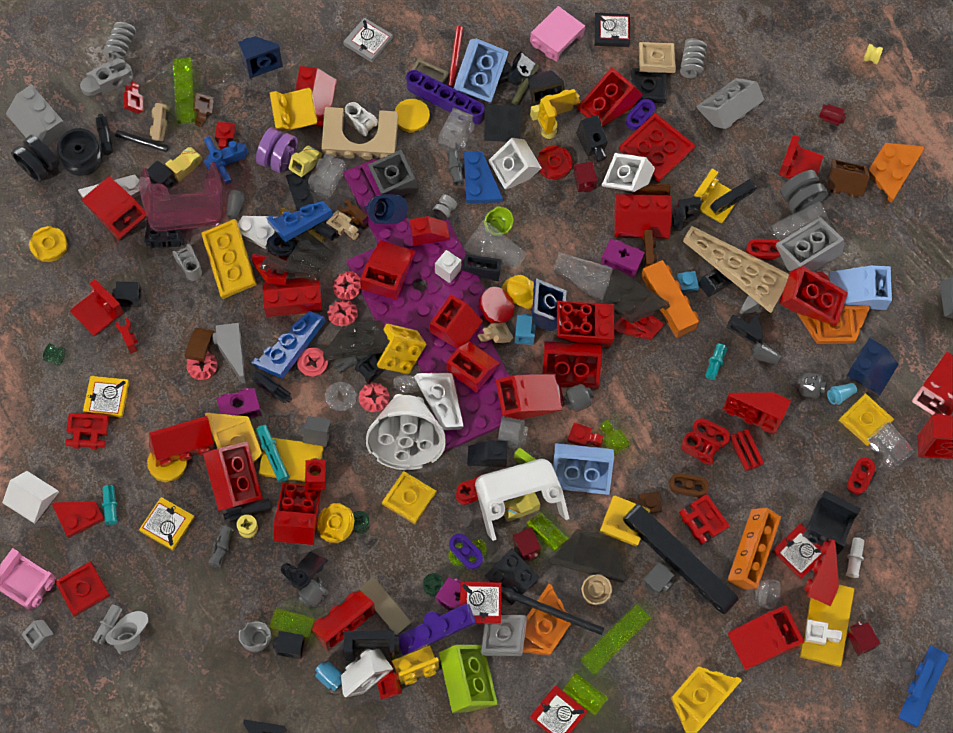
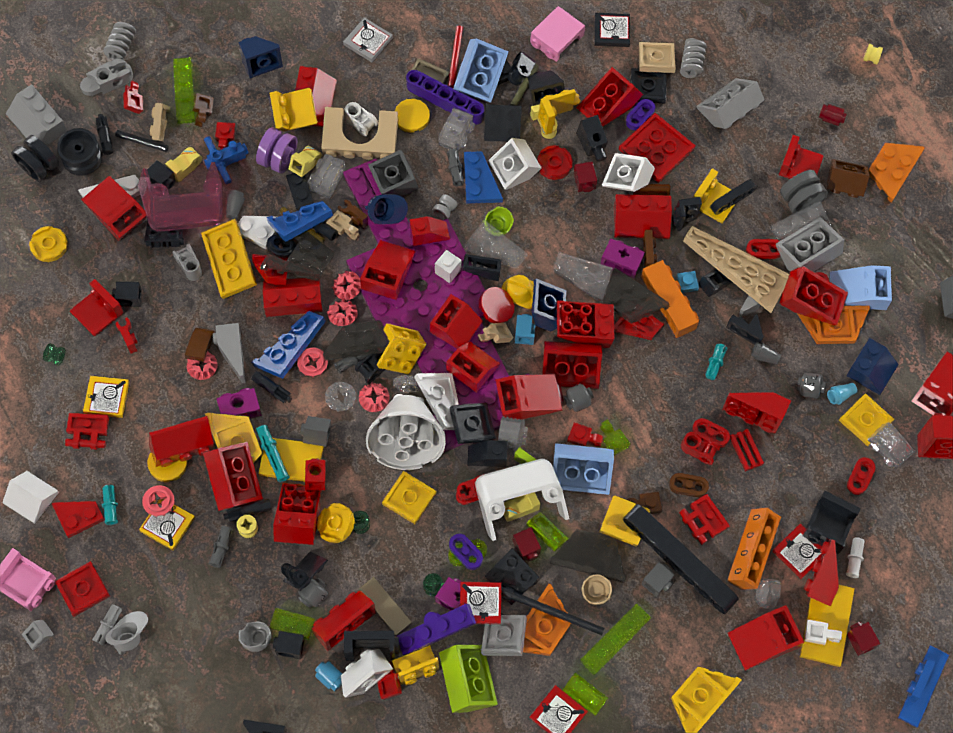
none -> coral gear [142,485,175,517]
none -> black tile [449,403,496,444]

